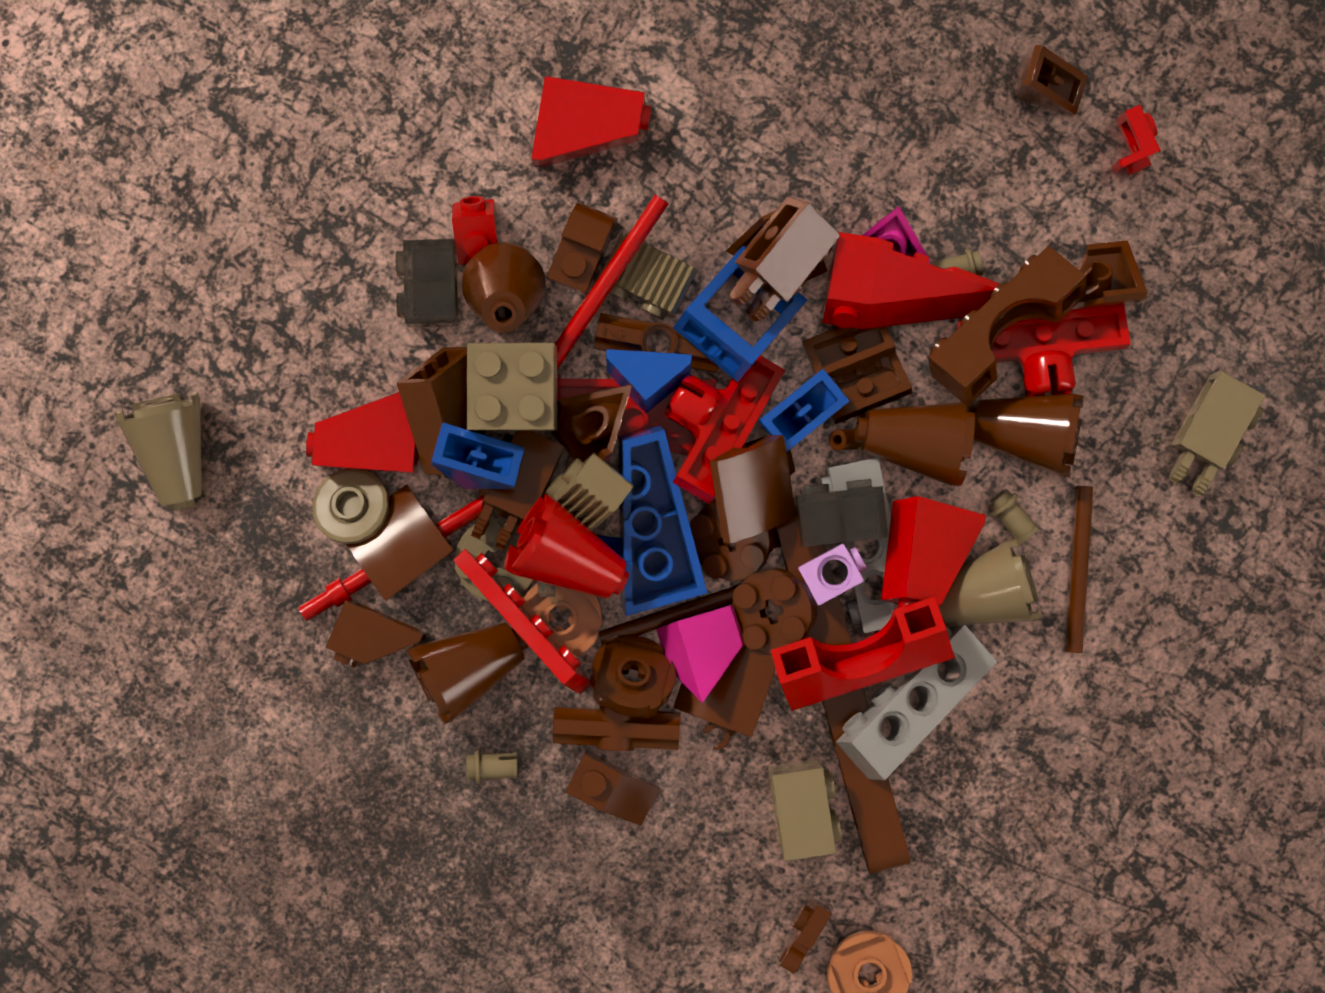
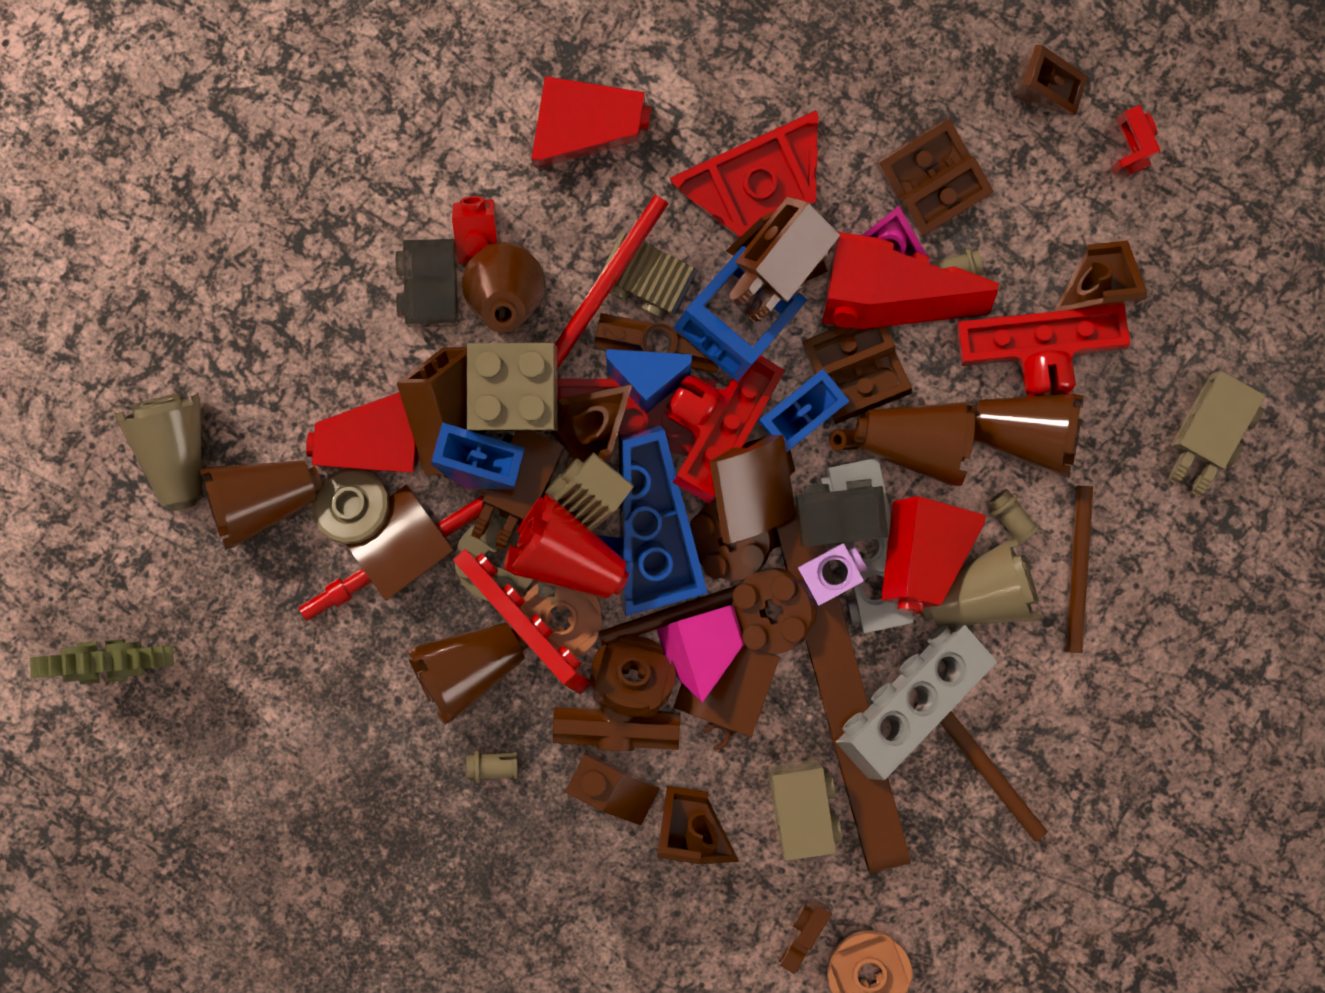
reddish brown slope [325,600,427,668] -> none
reddish brown brick [546,202,618,294] -> none
red arch [770,596,955,711] -> none
reddish brown arch [928,245,1086,407] -> none
none -> olive gear [30,639,174,685]
none -> reddish brown cone [200,460,322,550]
none -> reddish brown slope [657,786,739,864]
none -> red wing [670,110,819,238]
none -> reddish brown slope [875,118,994,236]
none -> reddish brown bar [940,711,1048,842]

